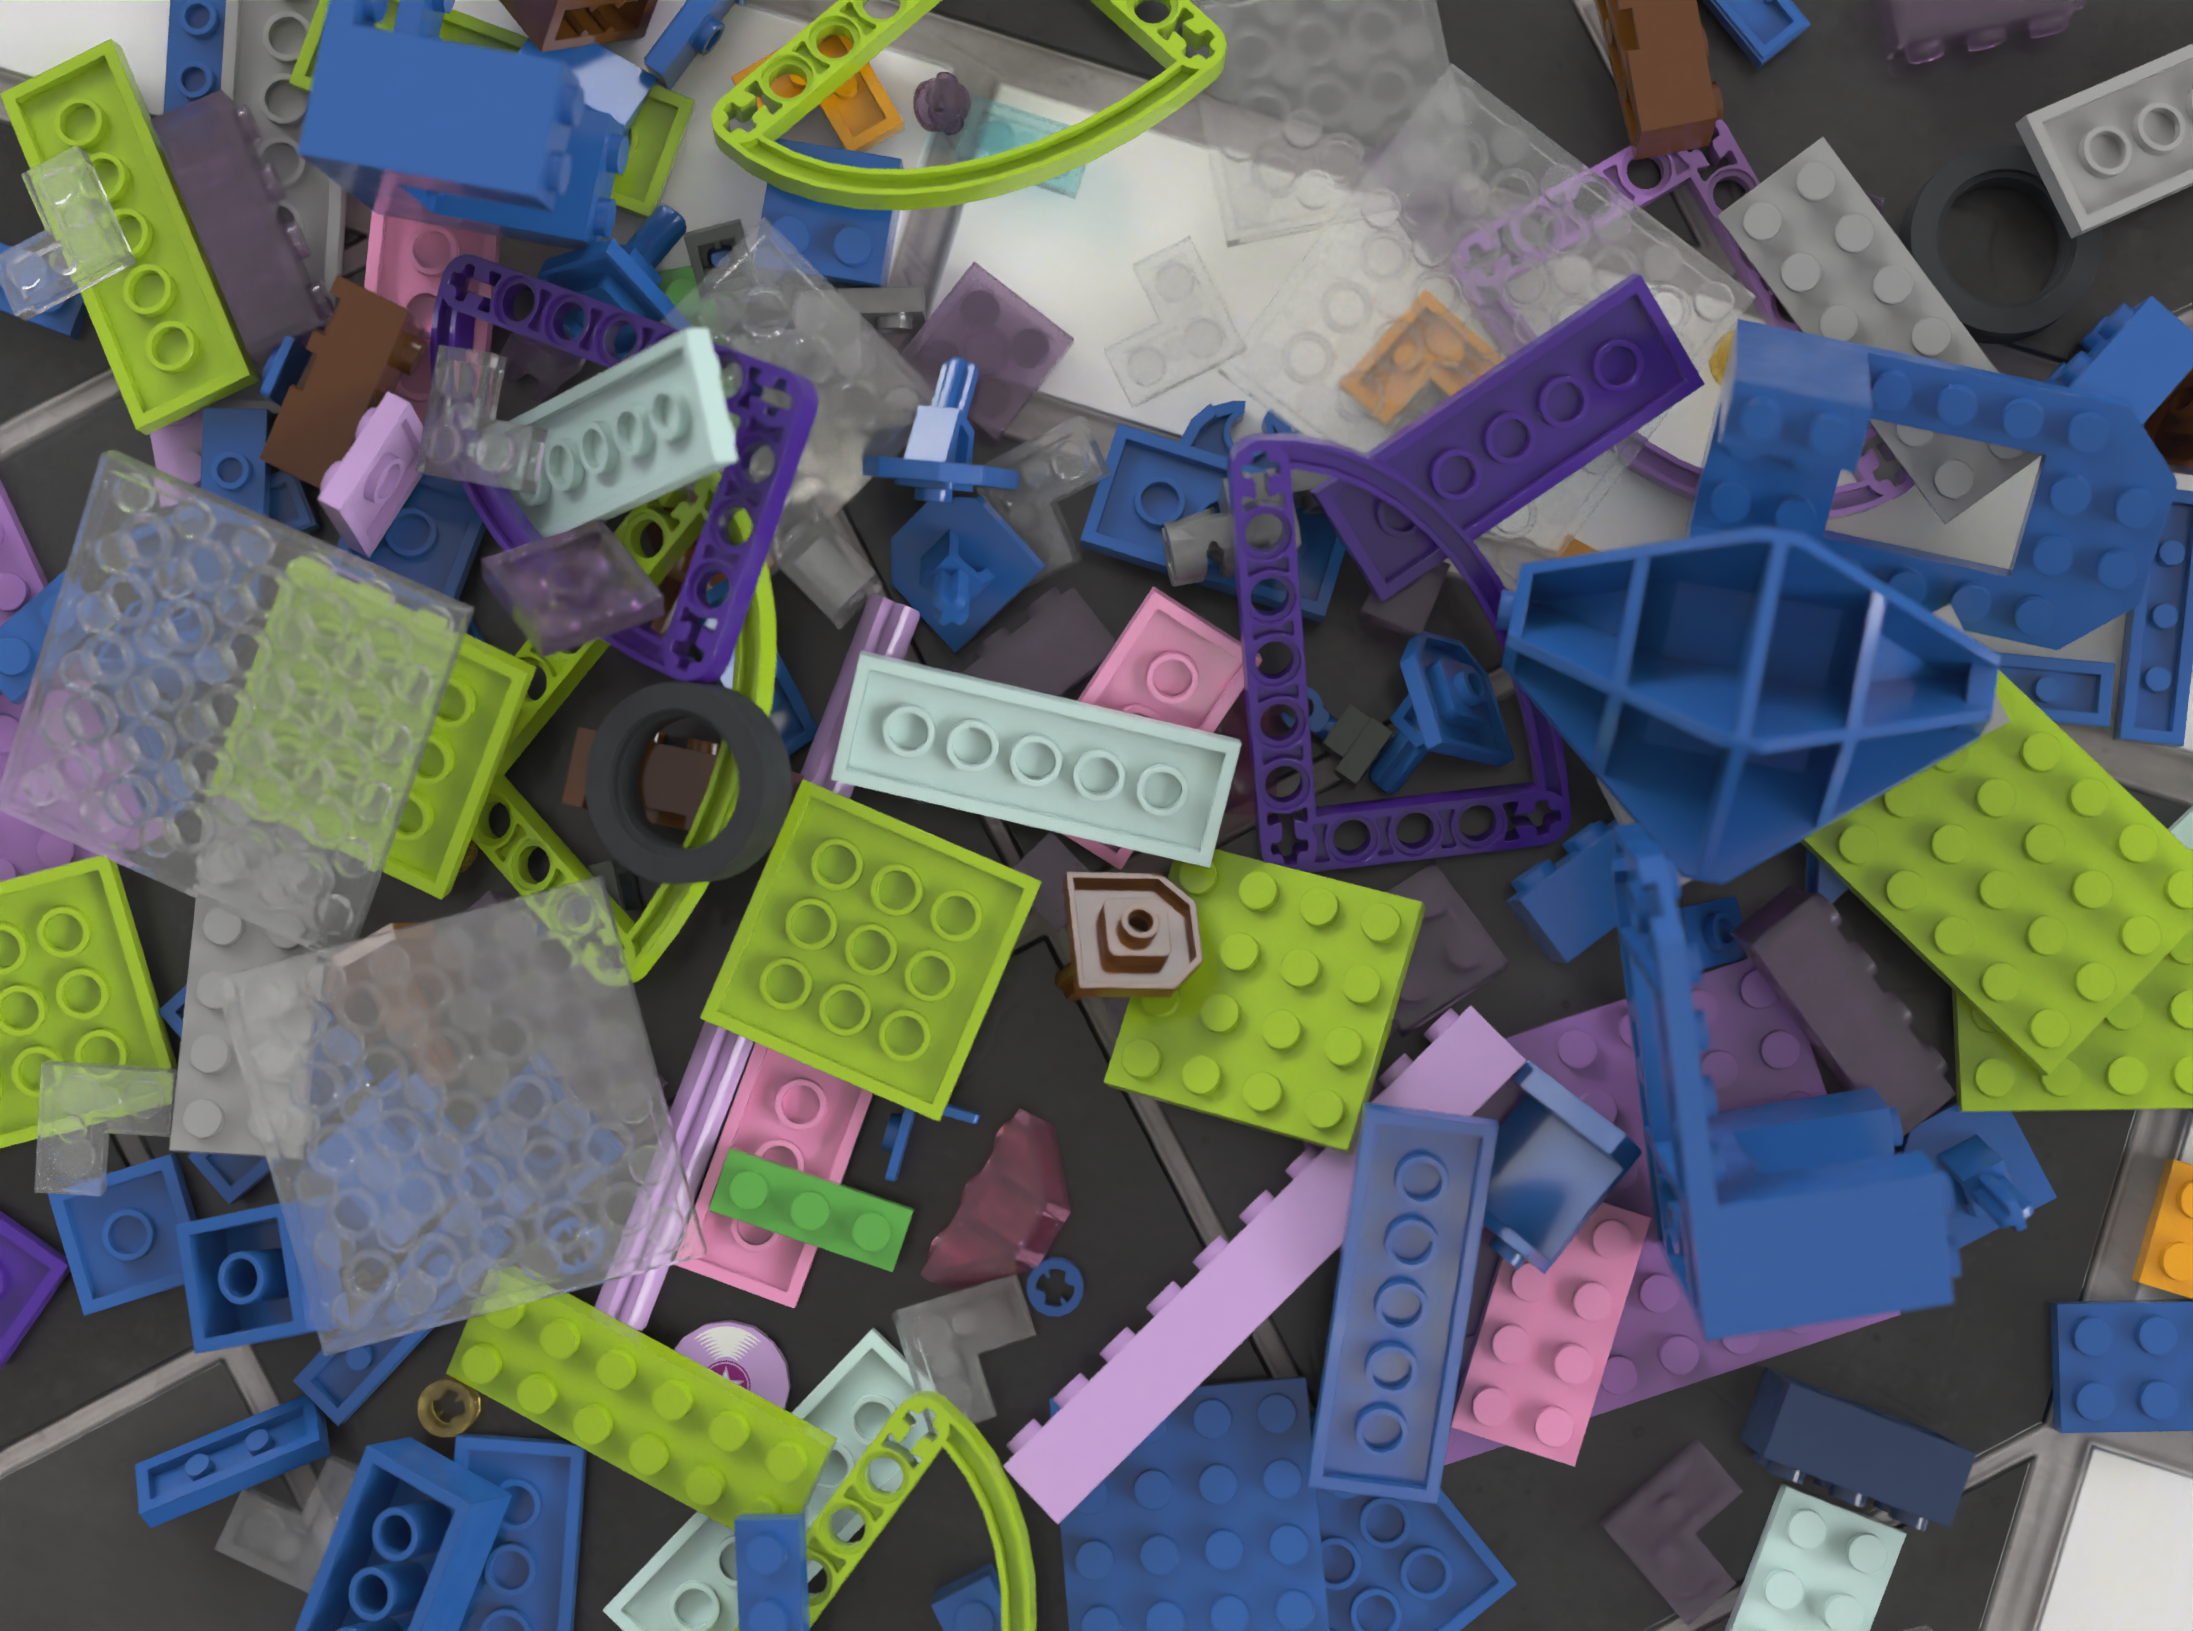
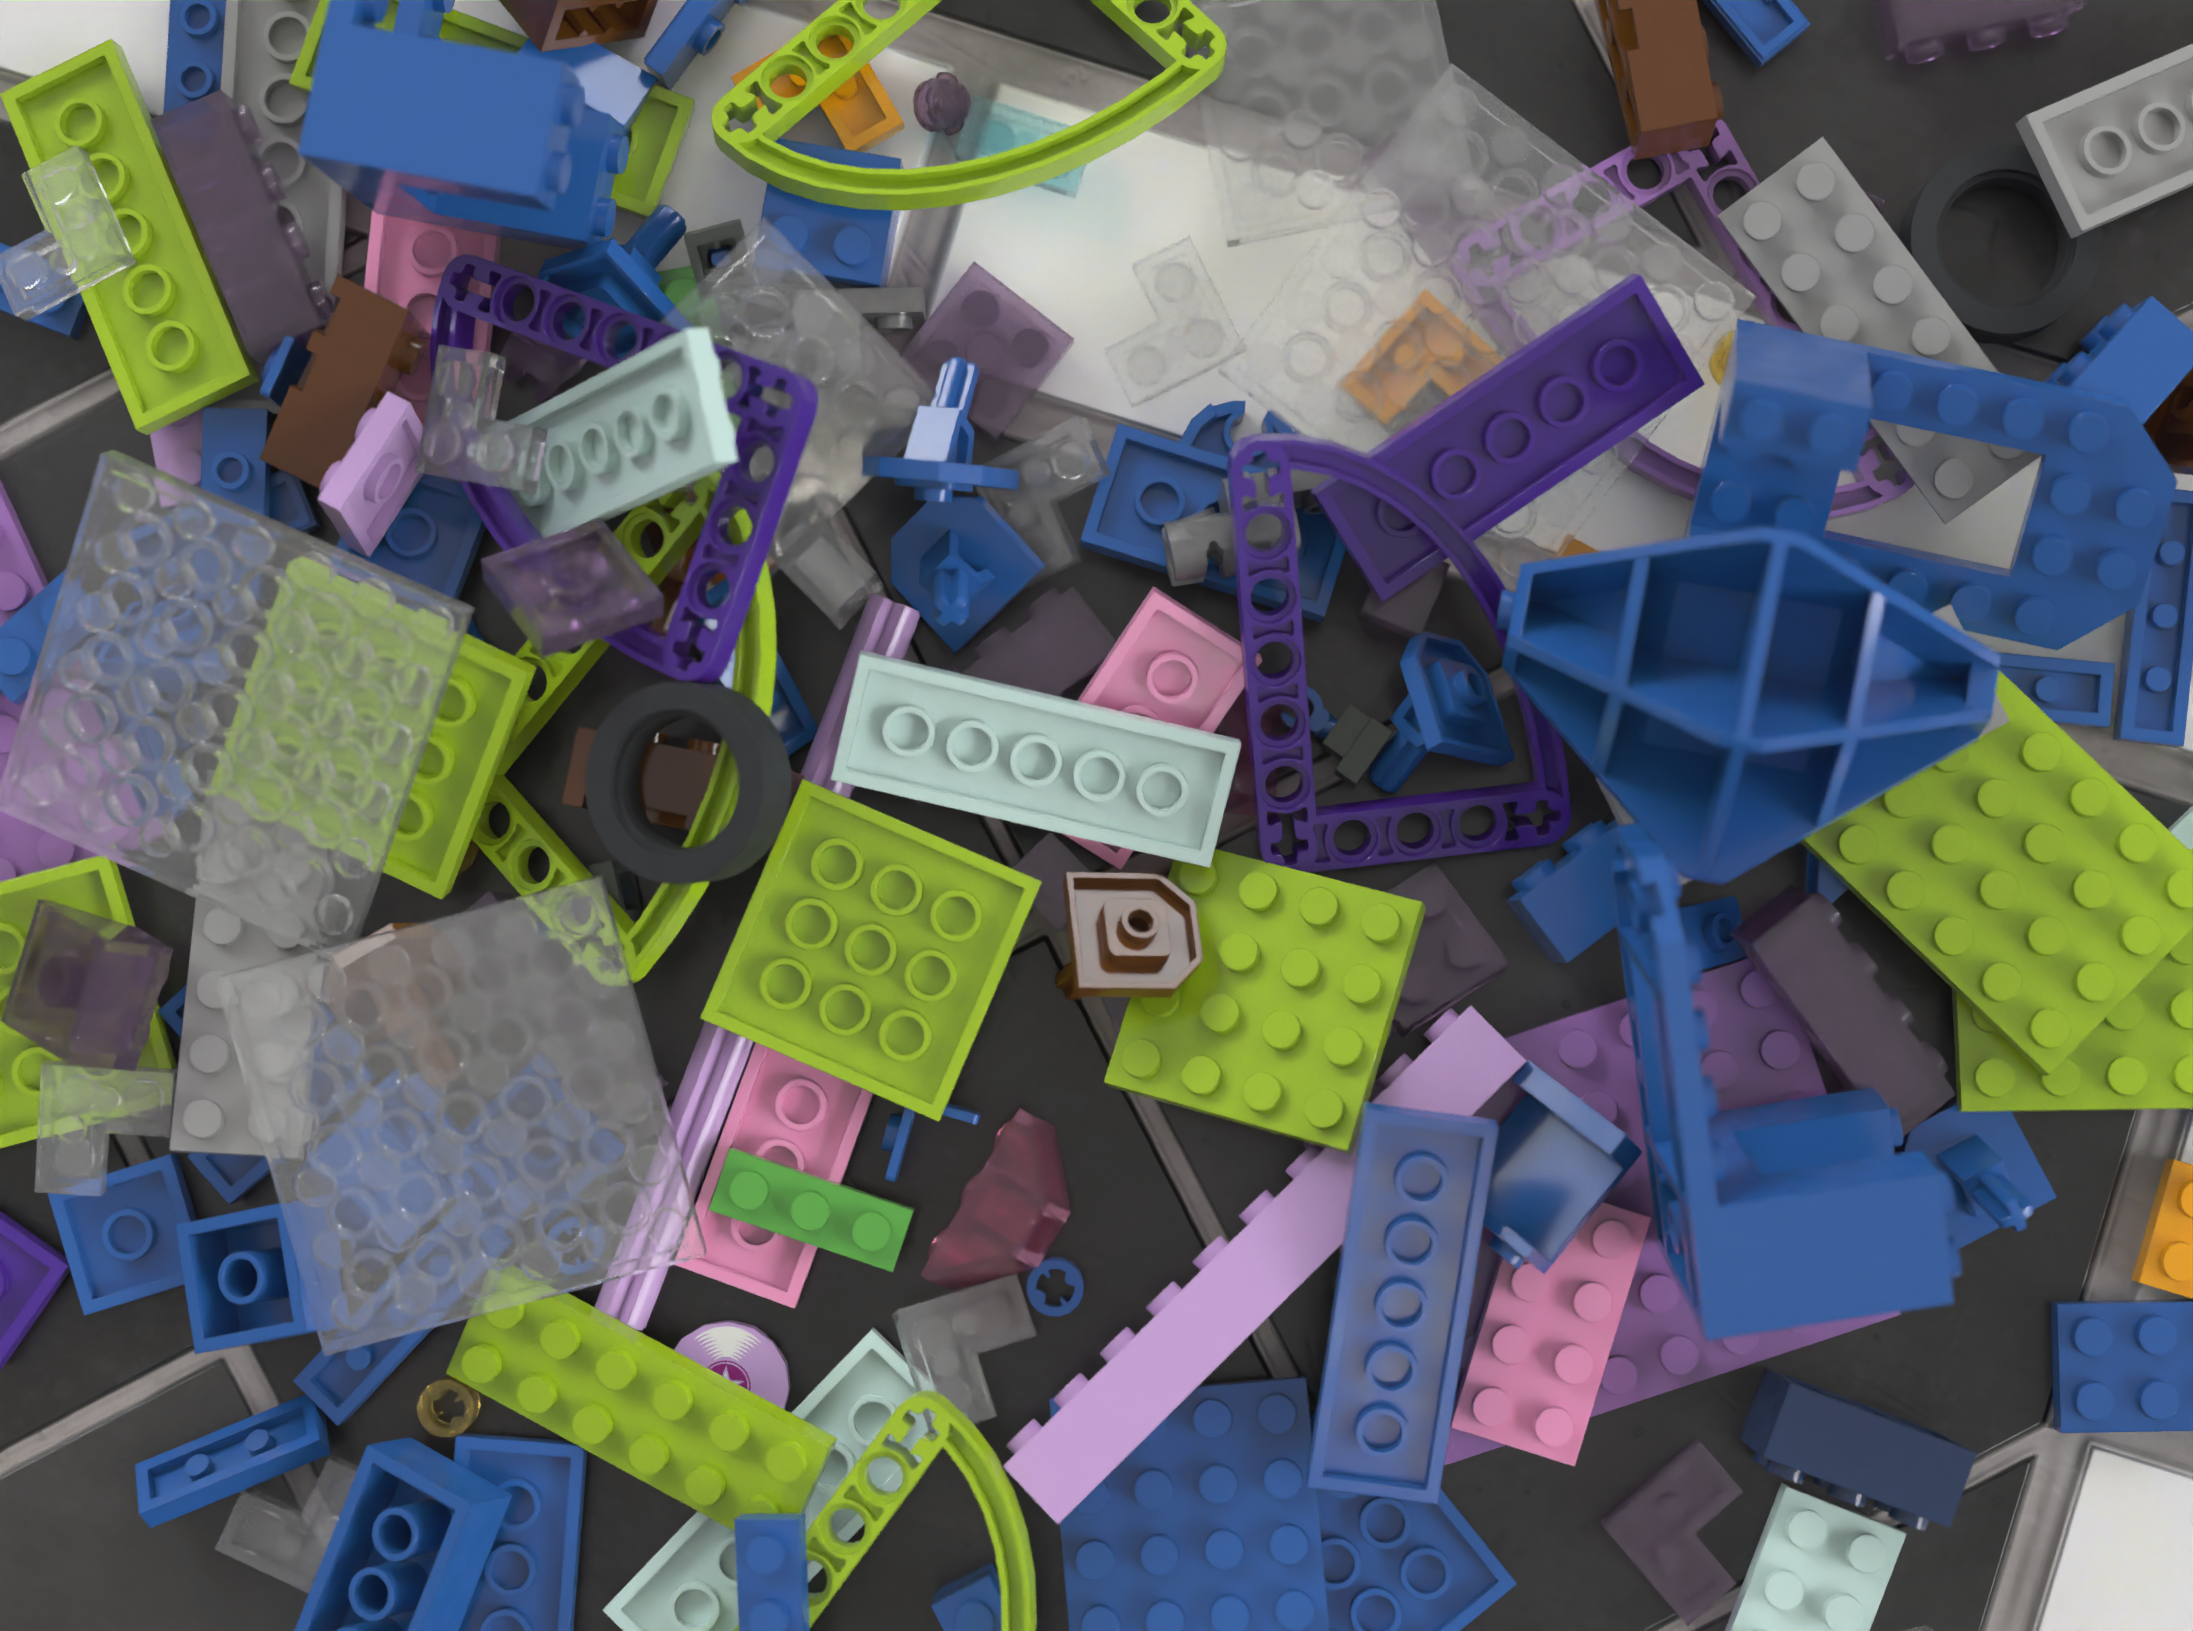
none -> slope [1,899,173,1071]

